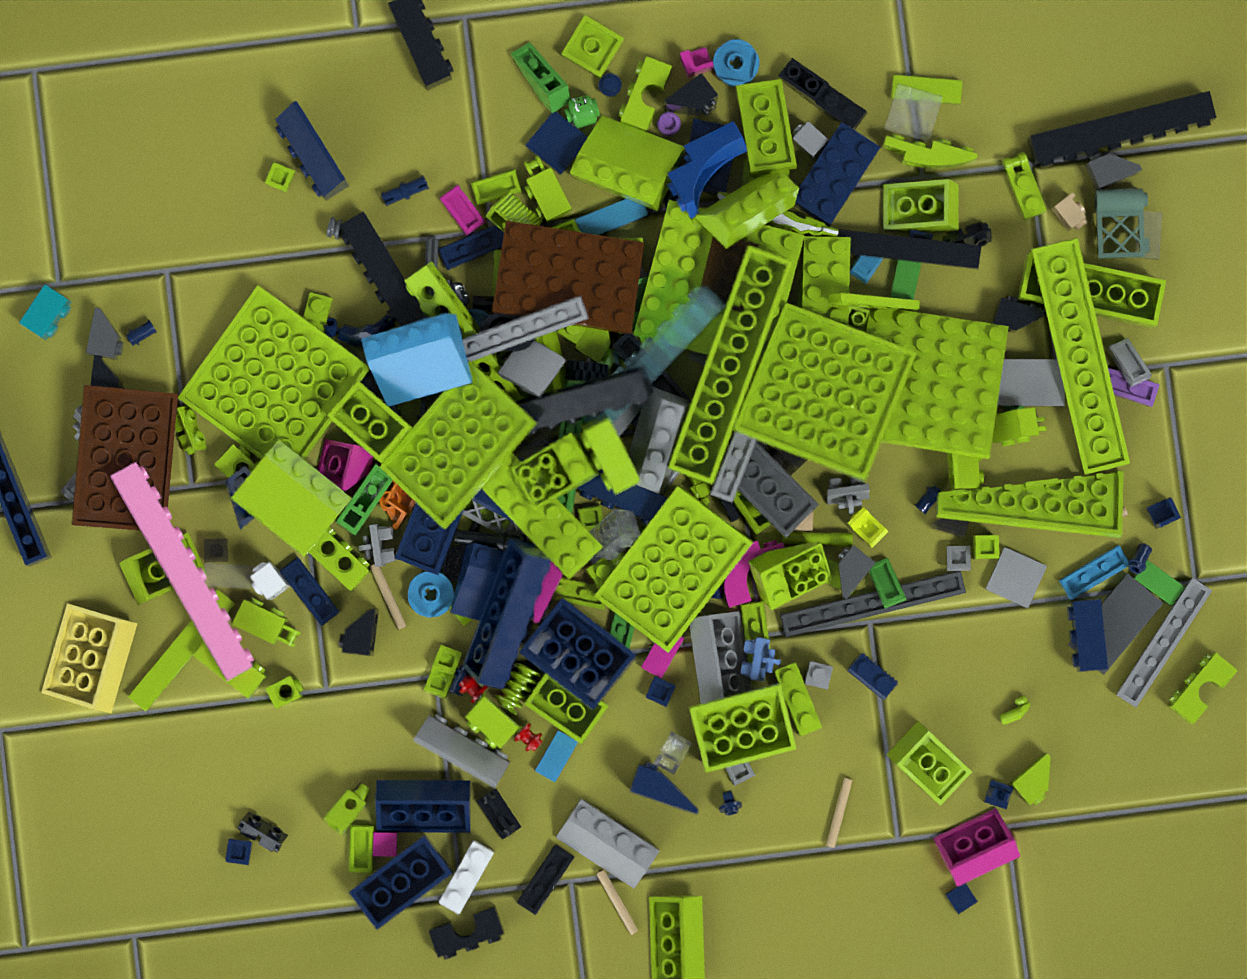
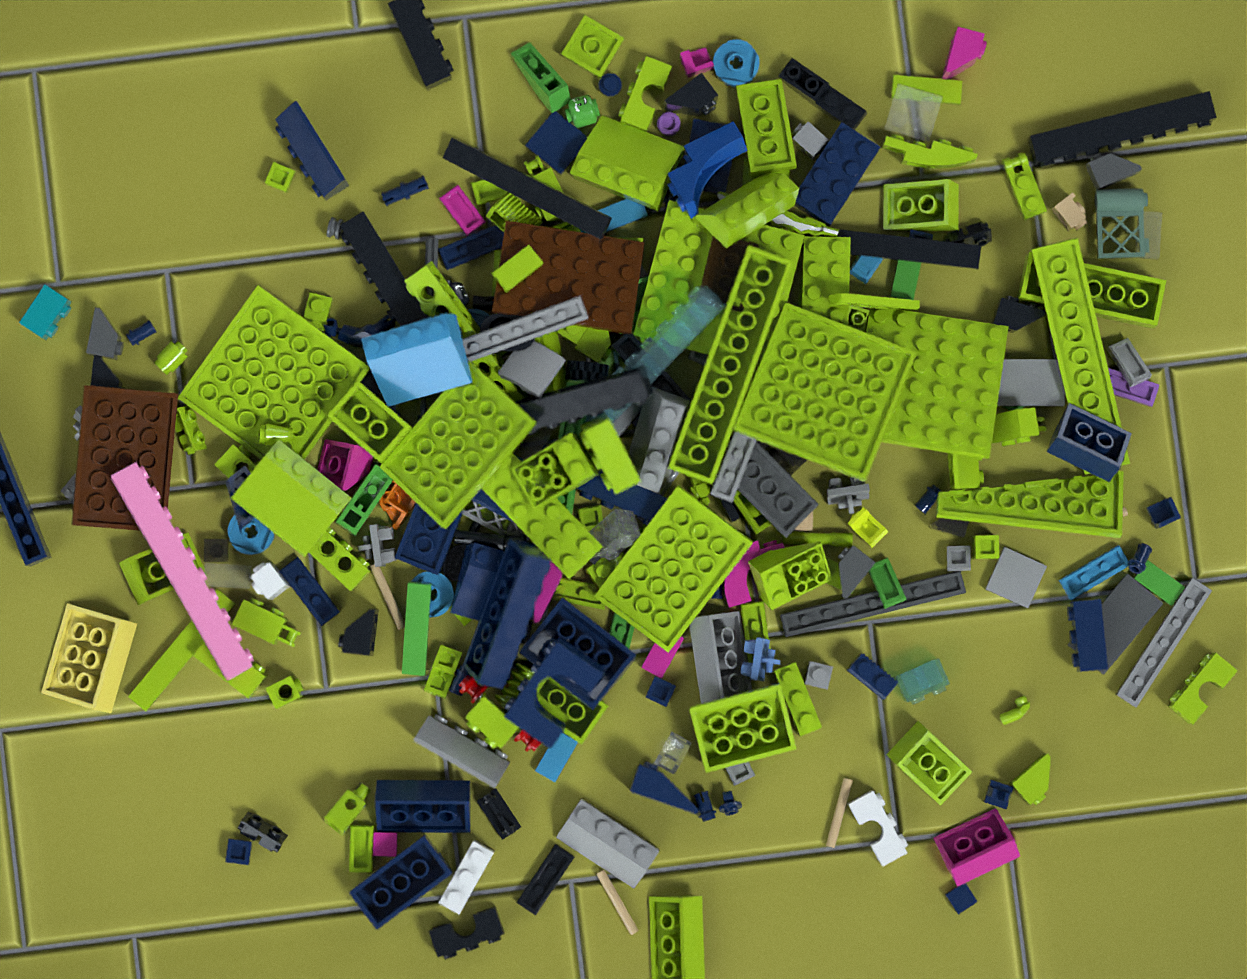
none -> lime brick [154,341,188,375]
none -> dark azure plate [228,515,275,555]
none -> lime cone [260,423,293,446]
none -> bright green tile [402,581,432,676]
none -> black tile [443,137,612,239]
none -> lime tile [492,245,543,293]
none -> dark blue arch [504,637,606,749]
none -> dark blue pin [693,791,717,822]
none -> white arch [847,790,908,866]
none -> clear light blue brick [894,658,950,705]
none -> dark pink slope [942,27,987,79]
none -> dark blue slope [1047,403,1132,482]

